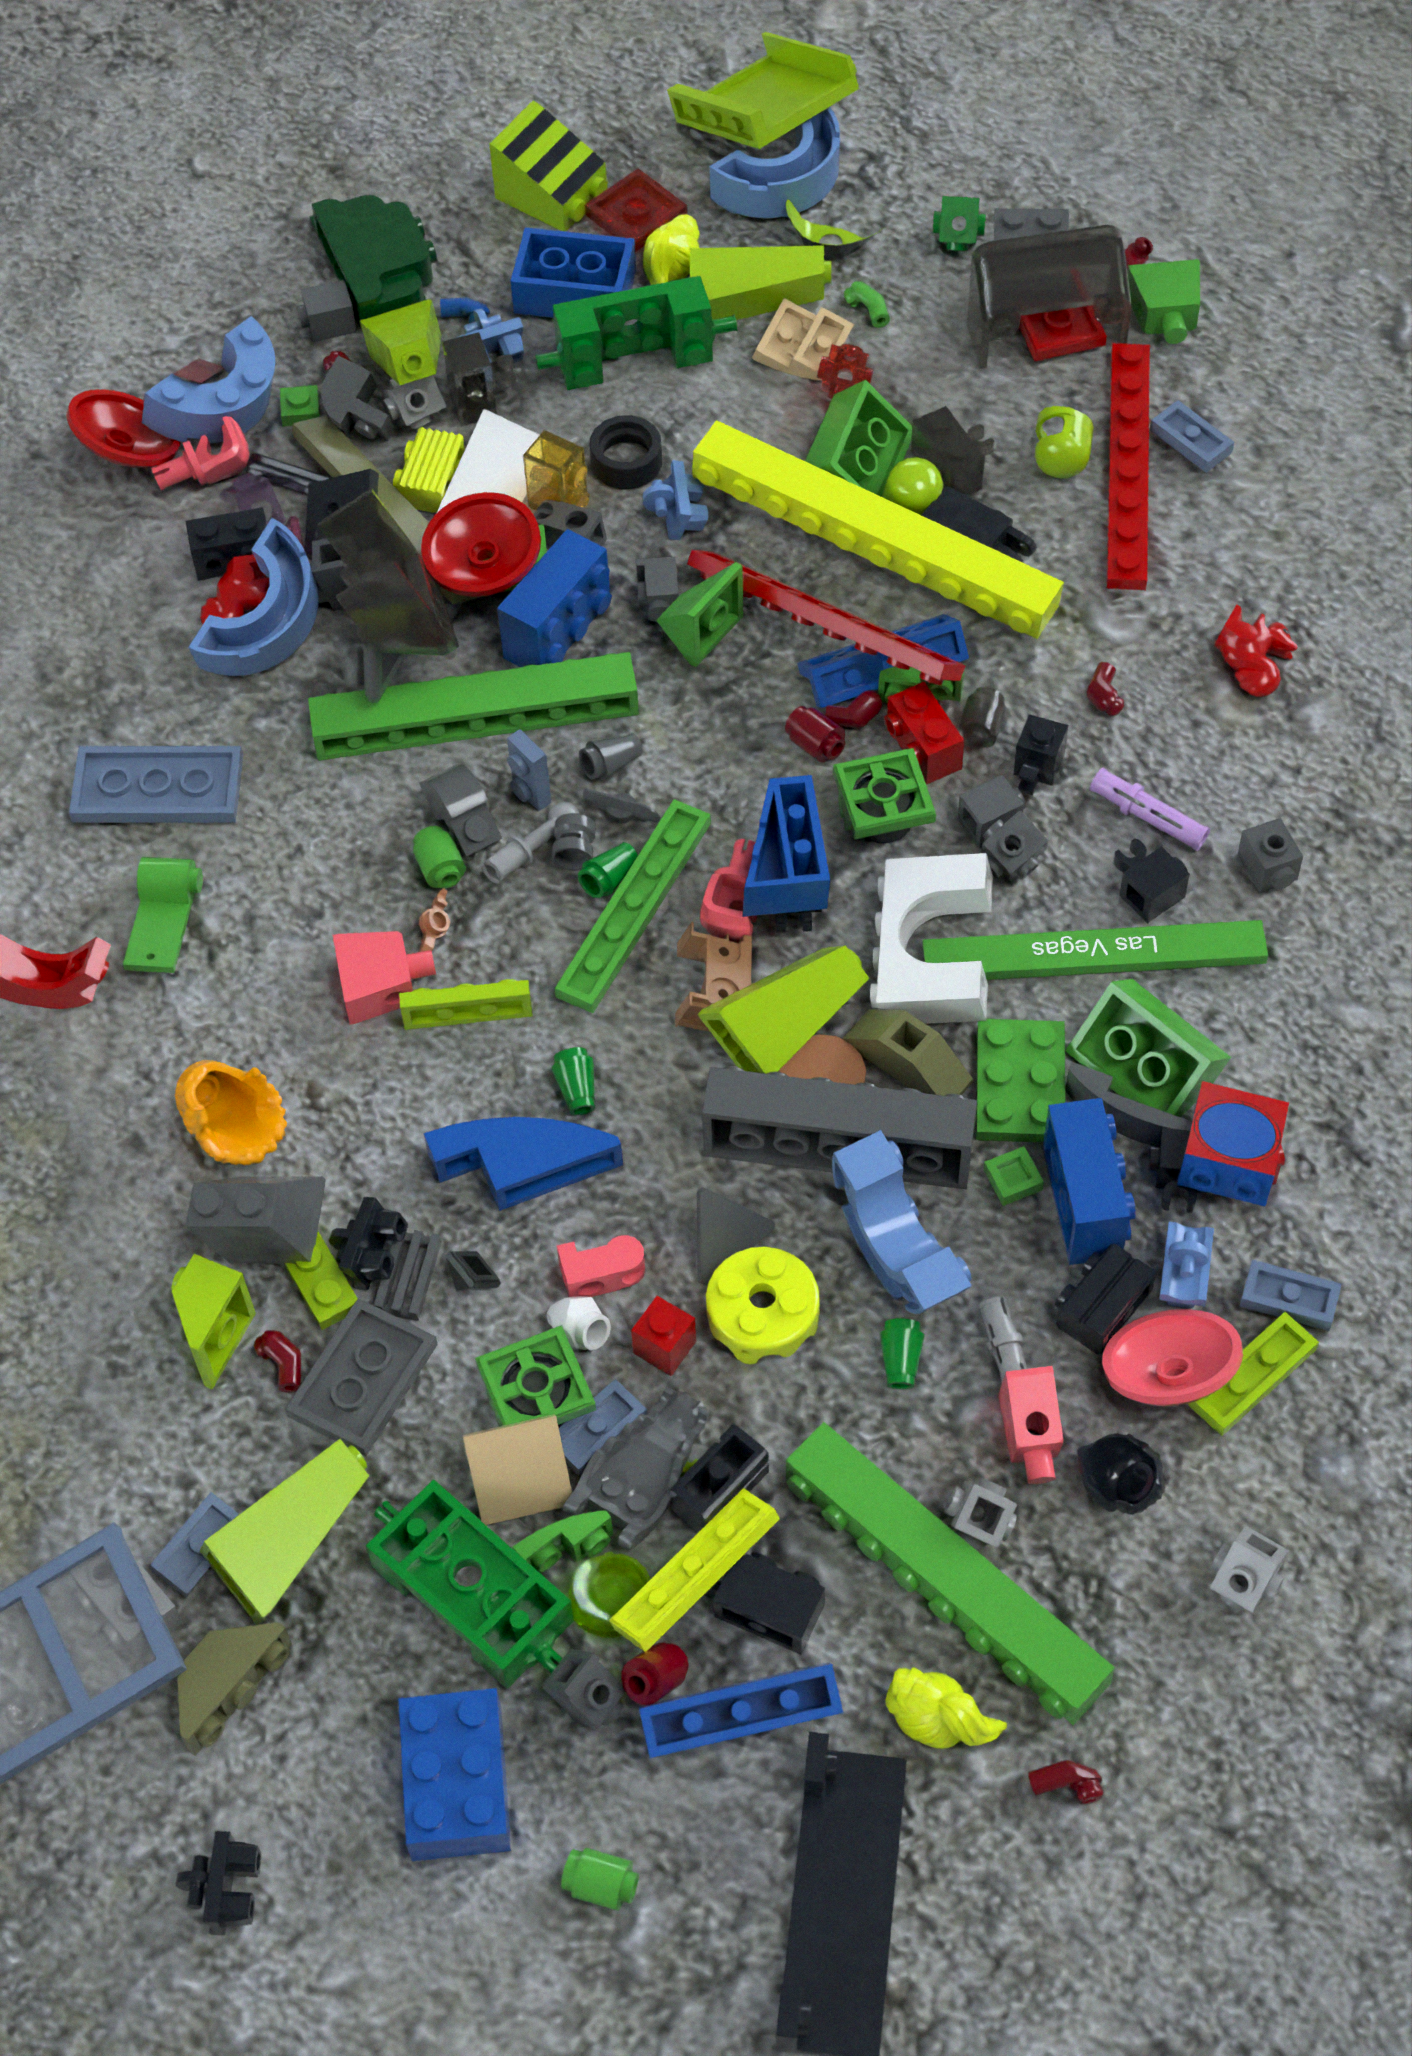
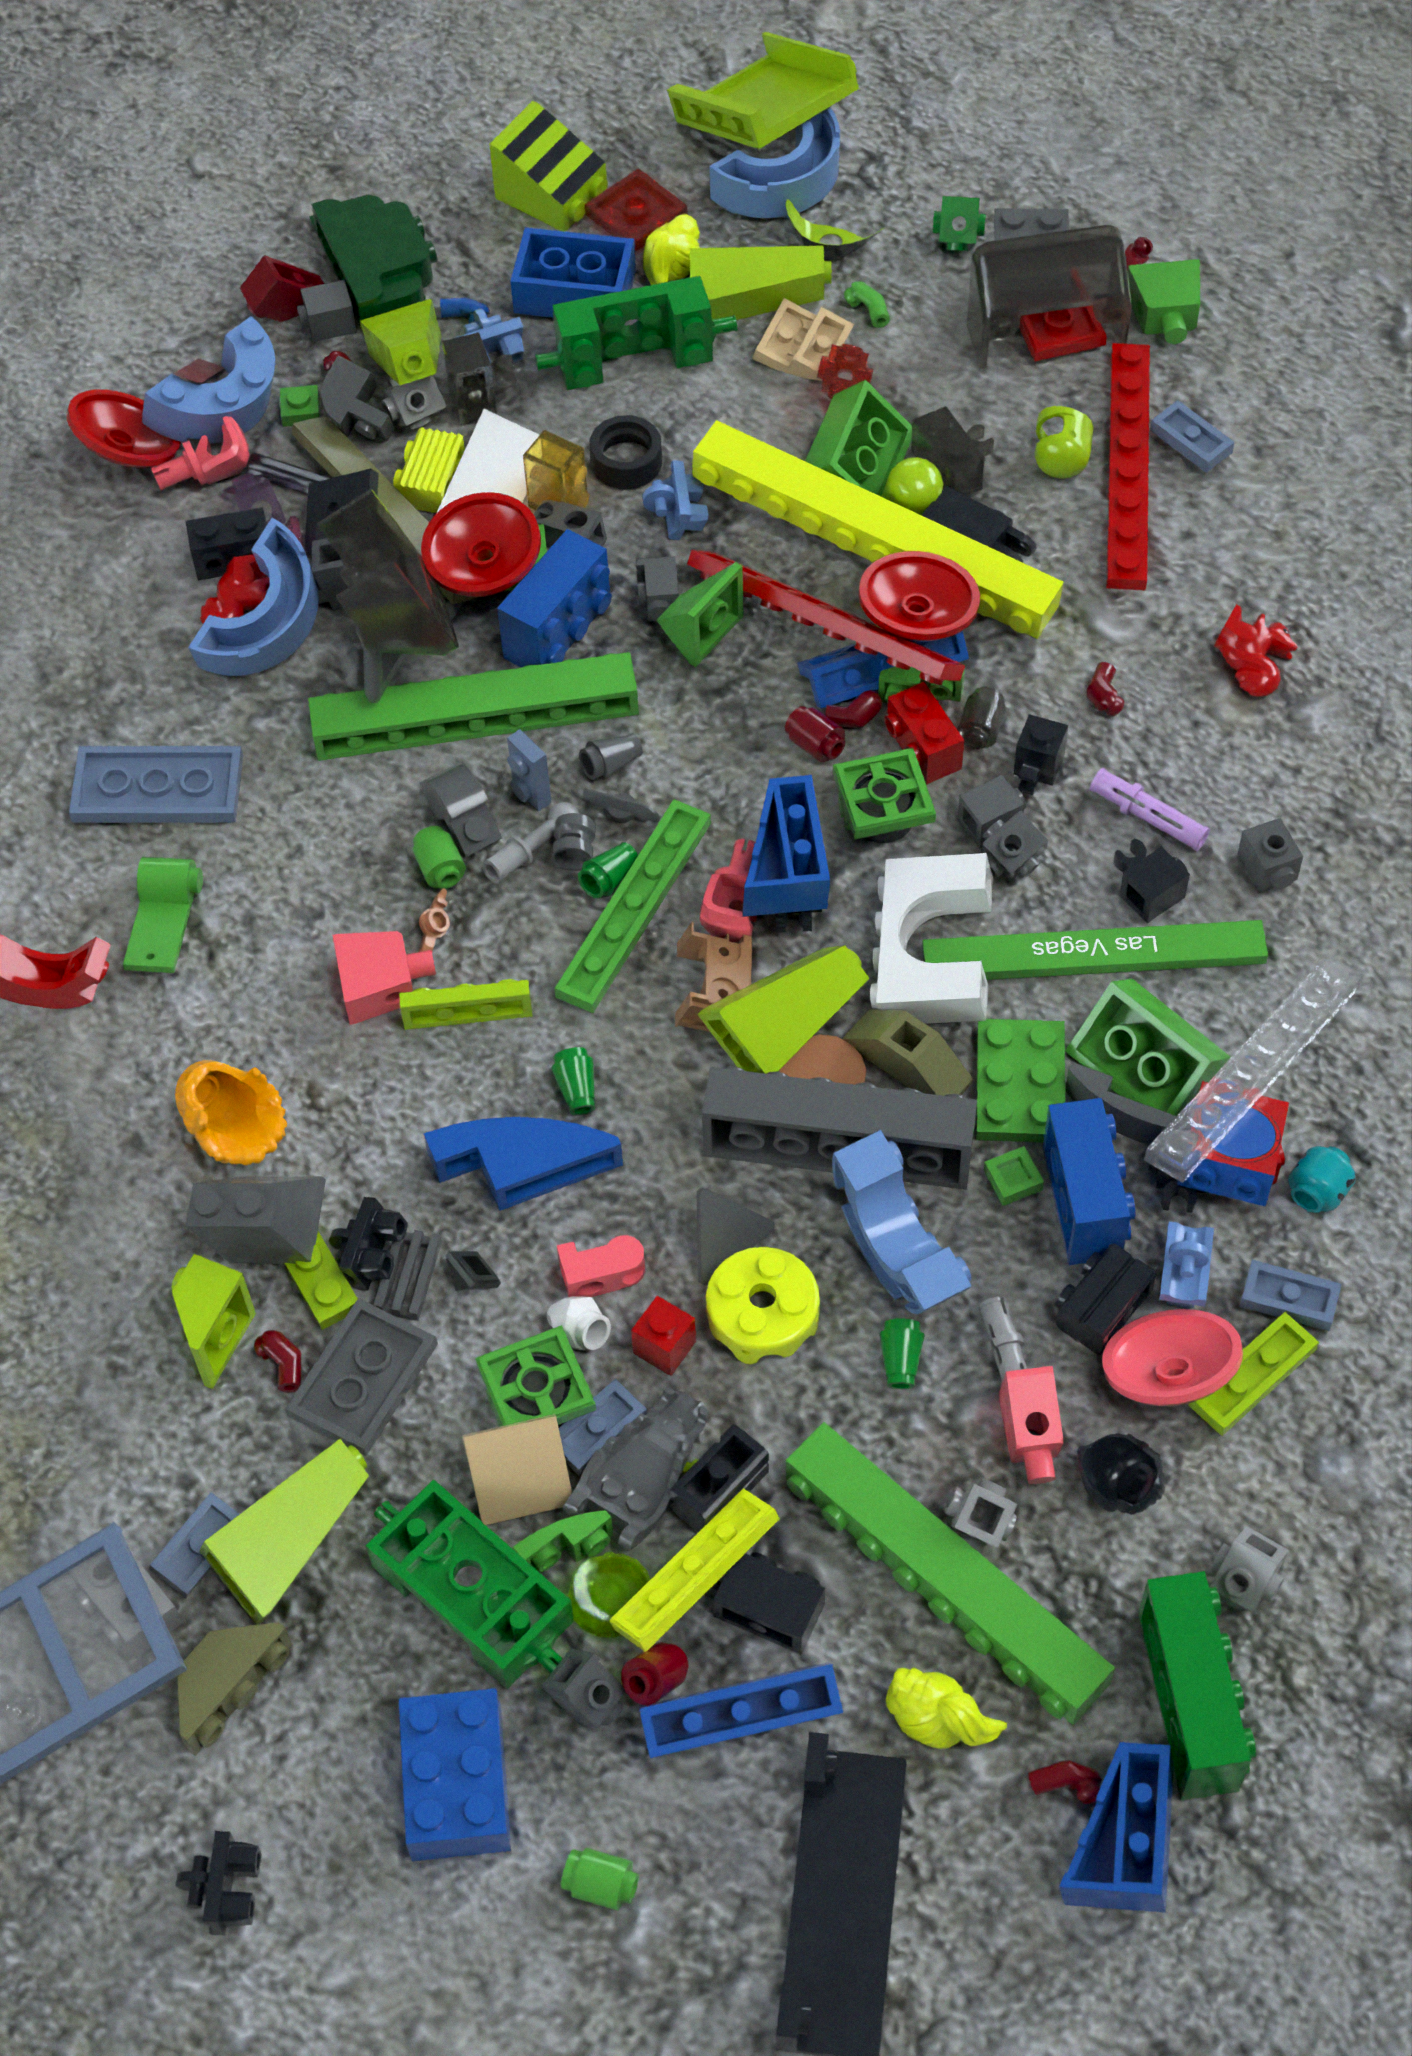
none -> dark red slope [240,255,324,322]
none -> red dish [858,551,980,641]
none -> blue wedge [1059,1742,1174,1913]
none -> green brick [1138,1571,1256,1801]
none -> clear plate [1144,955,1364,1183]
none -> teal head [1288,1146,1356,1213]

